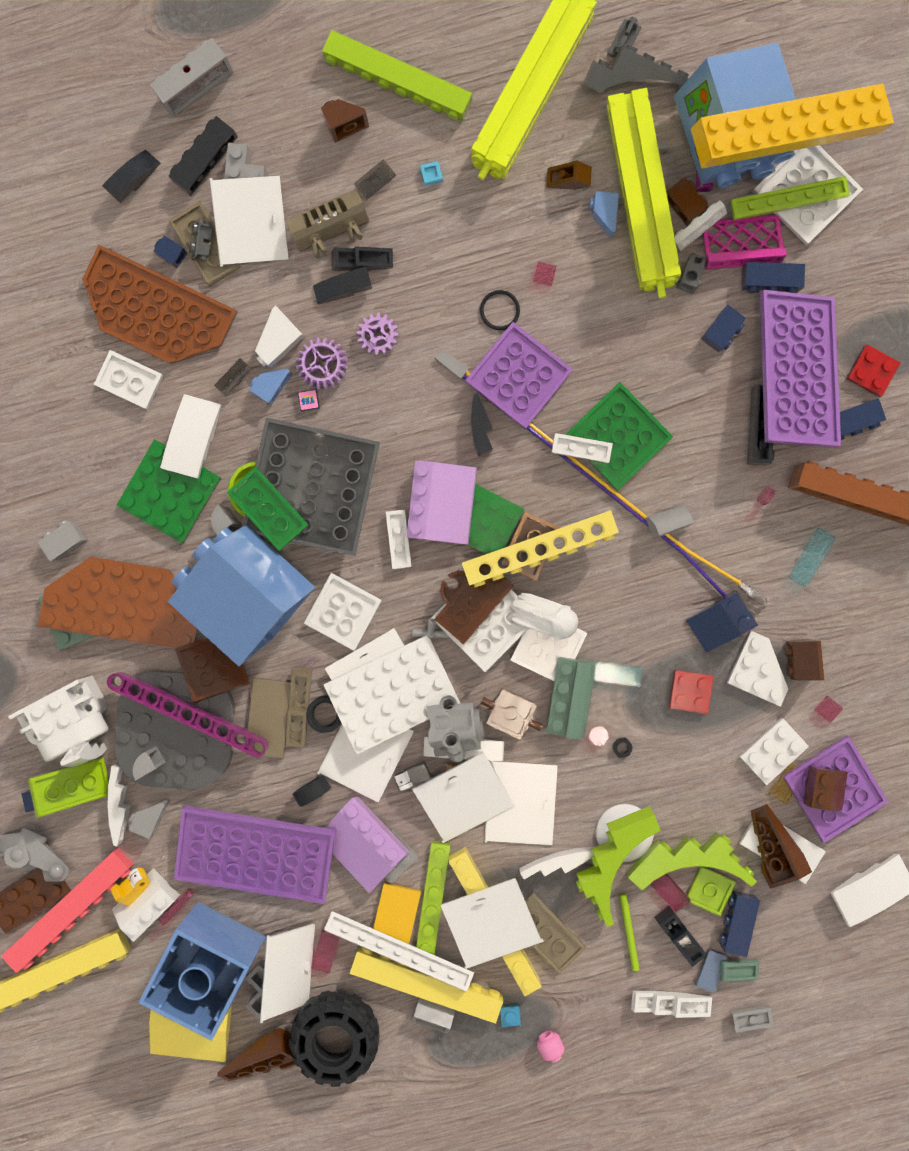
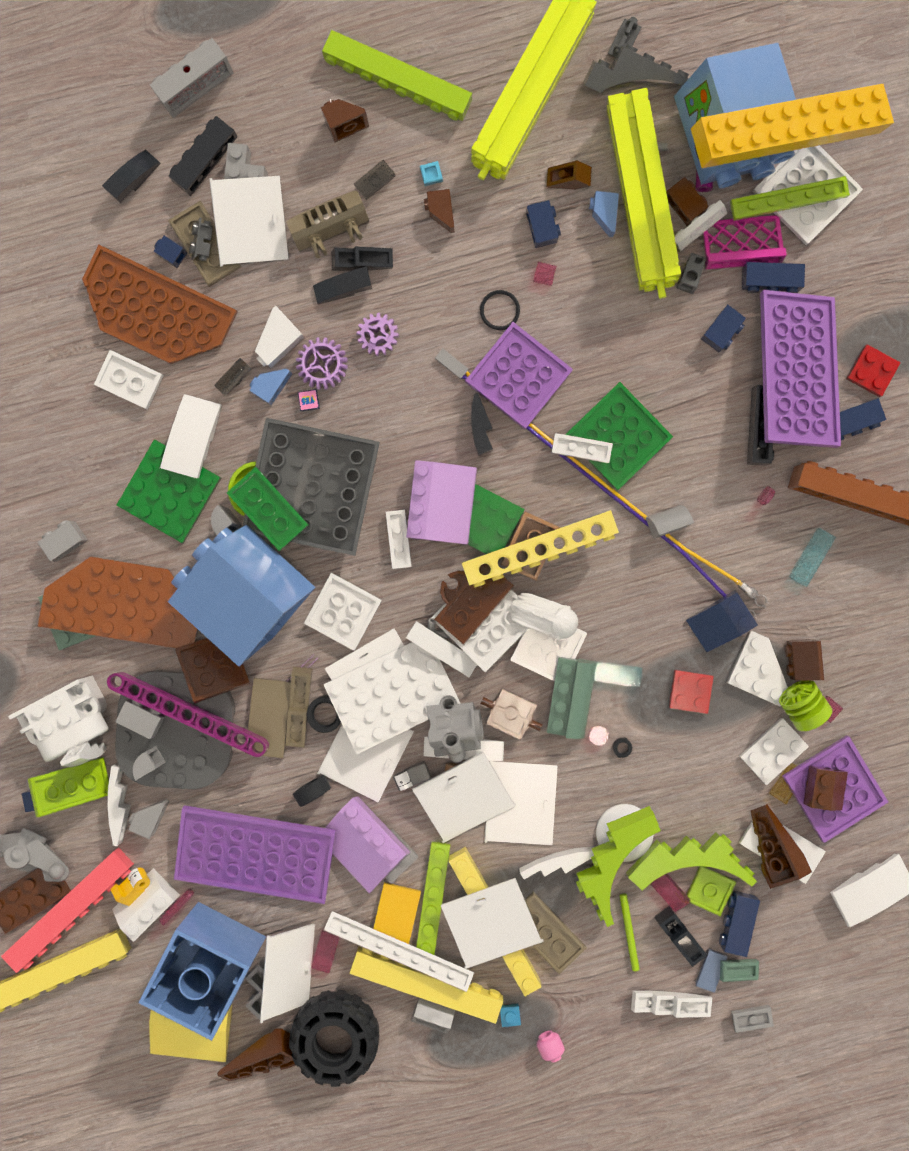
none -> light grey brick [115,699,165,739]
none -> white slope [406,621,477,677]
none -> reddish brown slope [424,189,455,233]
none -> dark blue brick [526,200,561,248]
none -> lime wheel [779,681,832,731]

